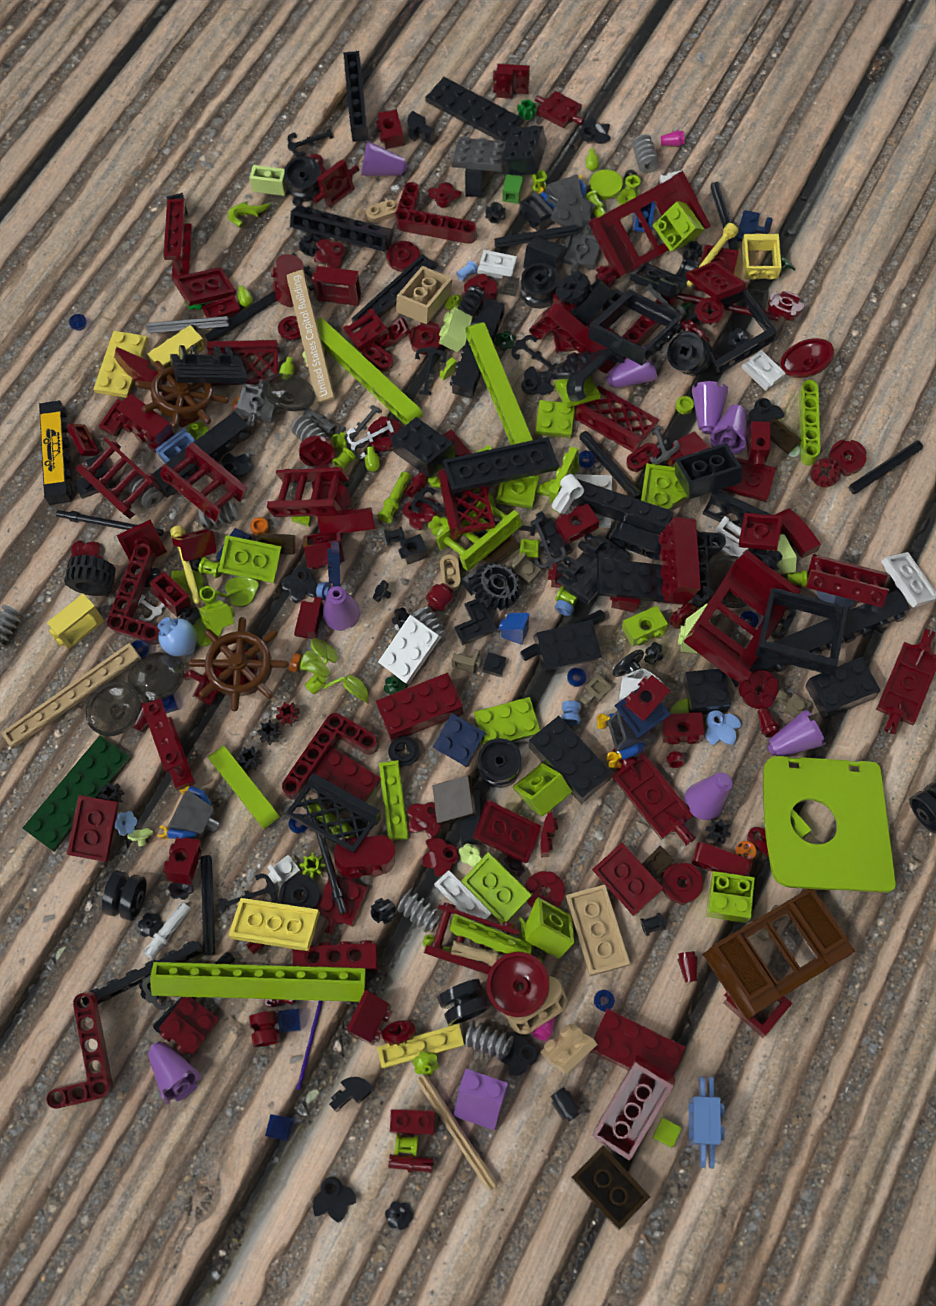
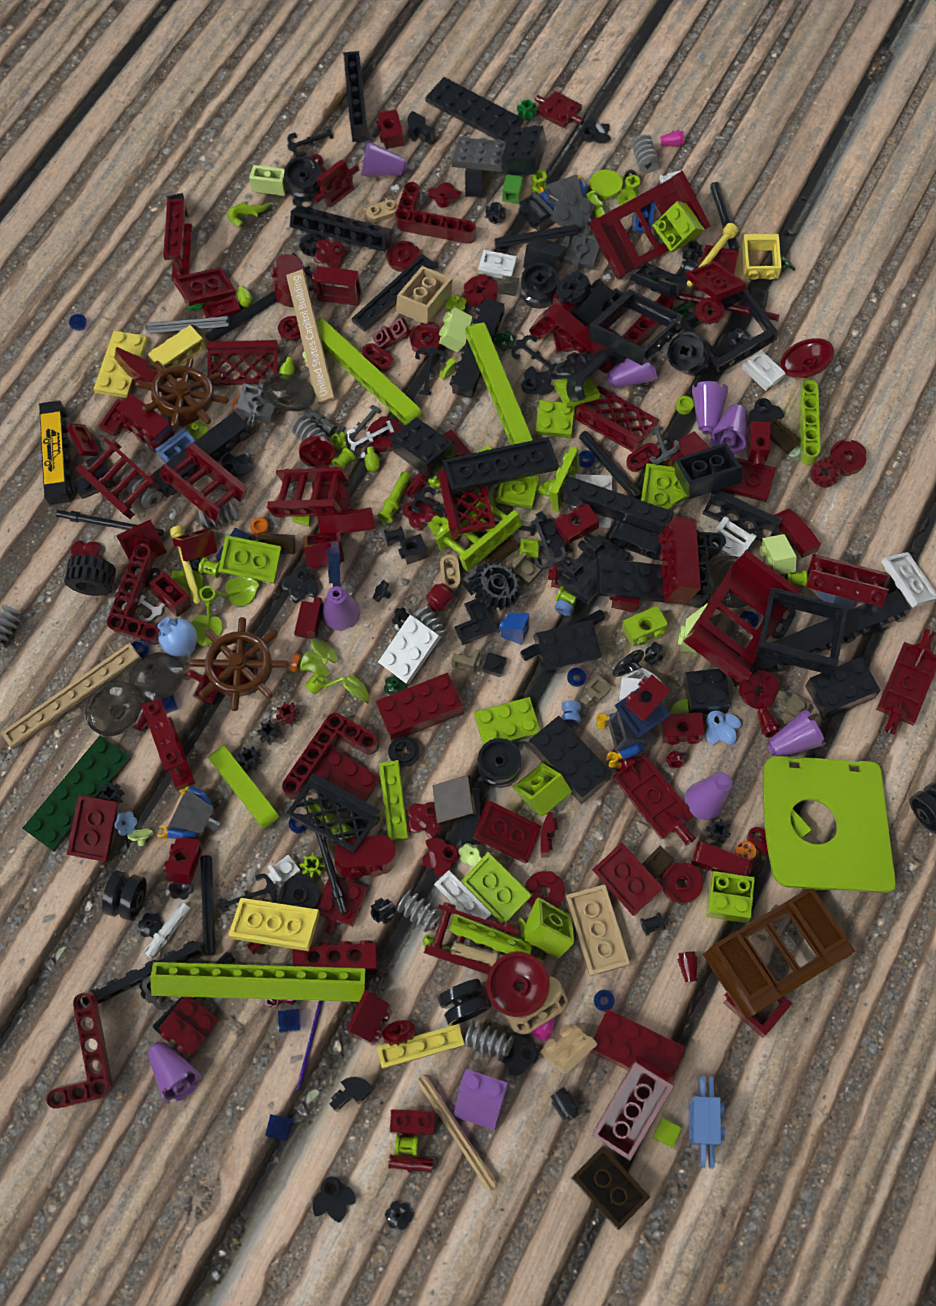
light yellow window [46,594,104,649] -> none
black hinge [170,345,248,384] -> none
black plant [180,607,201,625] -> none
lime brick [198,600,235,632] -> none
dark red wheel [248,1011,280,1047] -> none
medium blue plate [316,582,332,600] -> none
dark red plate [343,308,389,351] -> none
lime plant [413,1051,439,1076] -> none
dark blue plate [433,713,486,767] -> none
light blue pin [456,261,478,281] -> none
black gear [458,285,485,316] -> none
dark red plate [493,63,530,98] -> none
black plant [503,856,525,877] -> none
white piece [551,474,584,514] -> none
lime cylinder [586,148,599,171] -> none
dark red gear [595,265,616,287] -> none
dark grey piece [644,284,686,320] -> none
dark red gear [670,603,698,629] -> none
dark red plate [681,319,710,342] -> none
dark blue plate [737,210,773,242] -> none
dark red plate [739,513,783,551] -> none
black hinge [743,549,783,571] -> none
dark red plate [768,291,804,321] -> none
black axle [848,440,923,494] -> none

